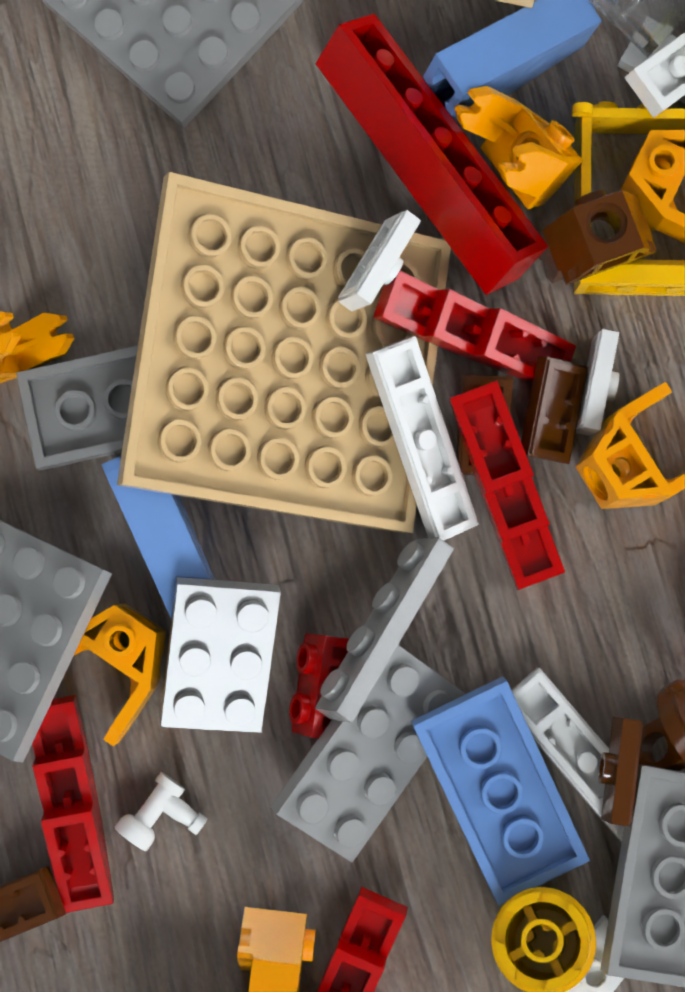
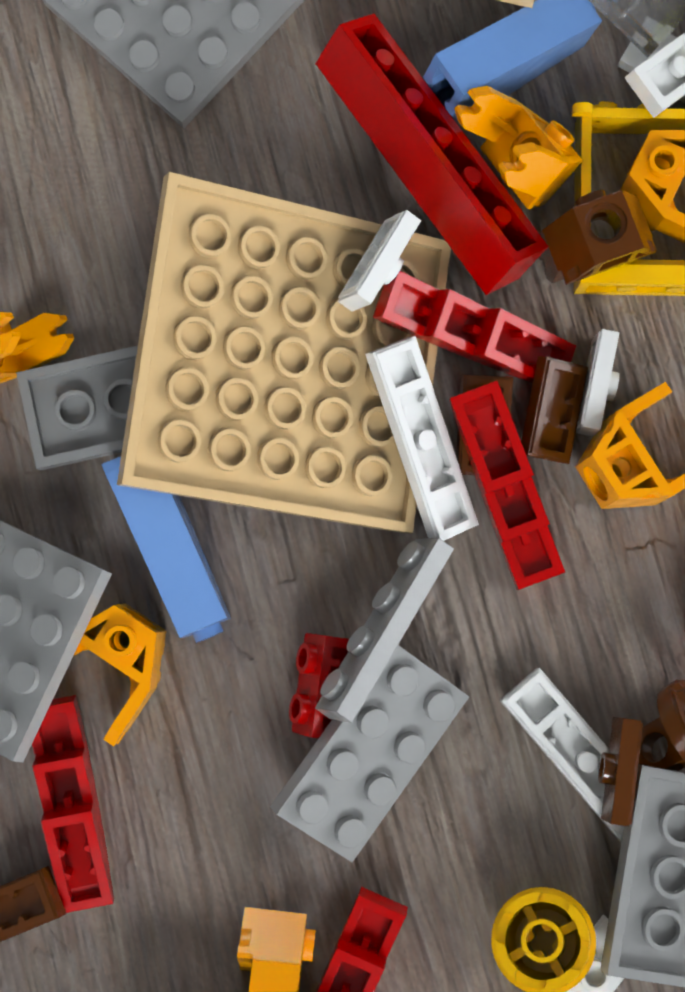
white piece [114,772,208,851] -> none
plate [160,577,281,733] -> none
medium blue plate [411,676,590,906] -> none

